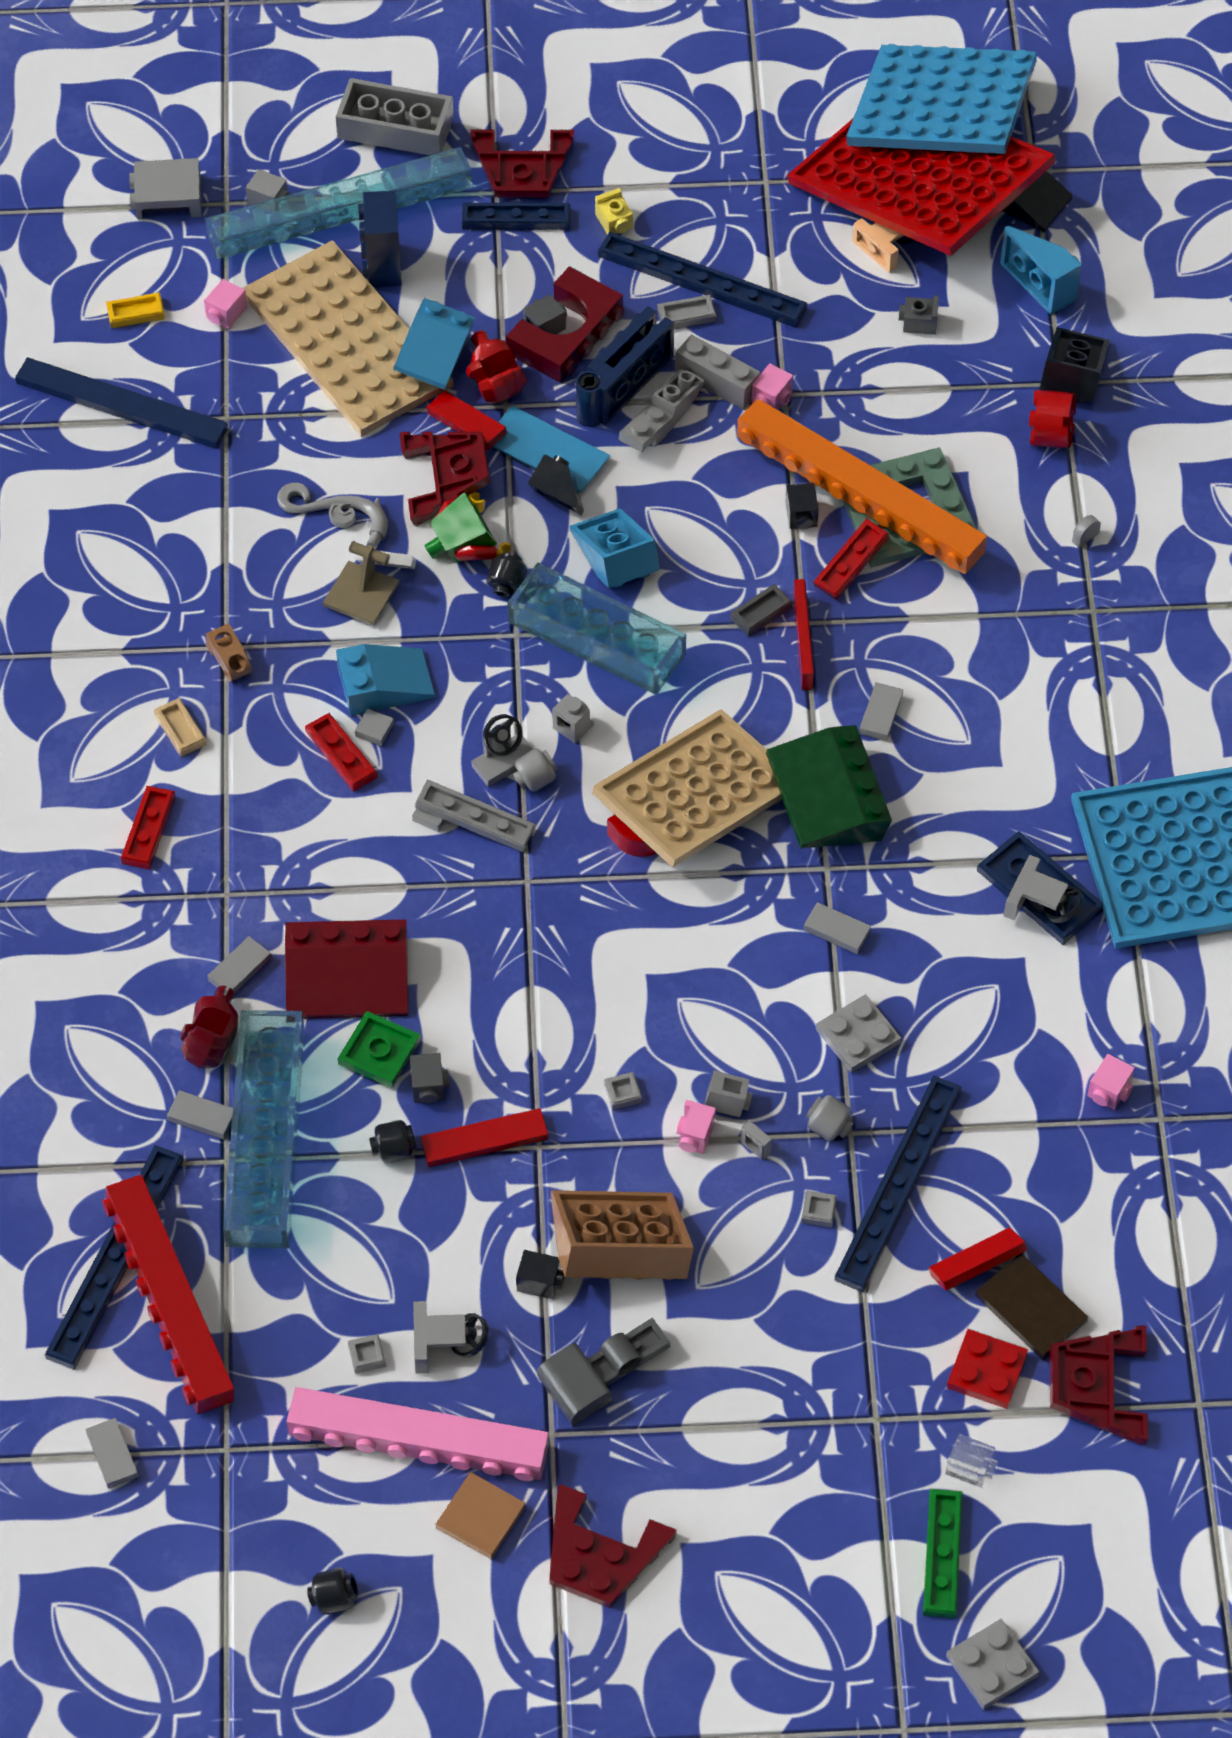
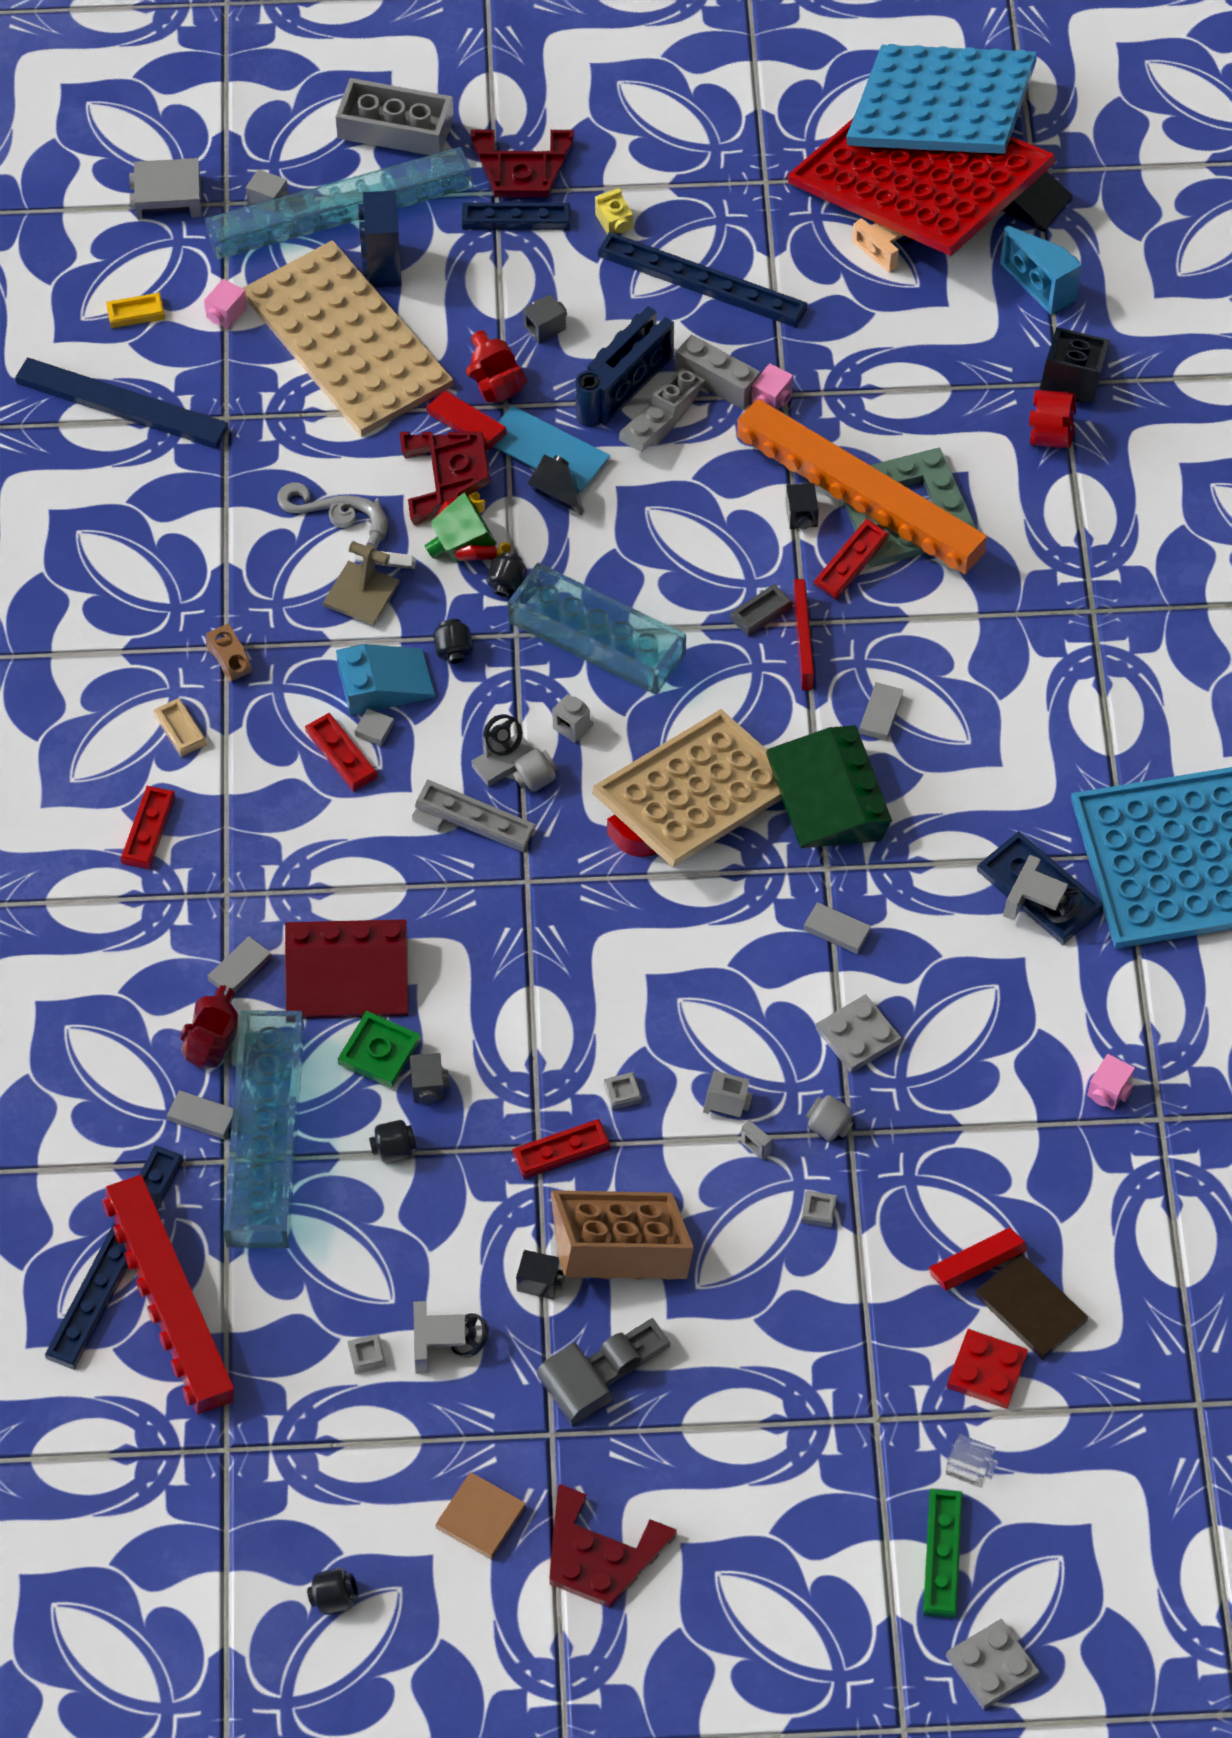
light grey tile [85,1418,138,1489] -> none
bright pink brick [287,1387,549,1481] -> none
dark azure slope [393,298,475,390] -> none
red tile [420,1108,548,1167] -> none
dark red arch [506,266,625,383] -> none
dark azure slope [569,508,660,588] -> none
light grey tile [657,295,717,329] -> none
bright pink brick [677,1099,716,1154] -> none
dark blue tile [834,1075,962,1292] -> none
dark grey brick [898,295,939,335] -> none
dark red wing [1050,1325,1148,1445] -> none
light grey tile [1072,515,1101,548] -> none
none -> black head [433,619,473,664]
none -> red tile [512,1119,610,1179]

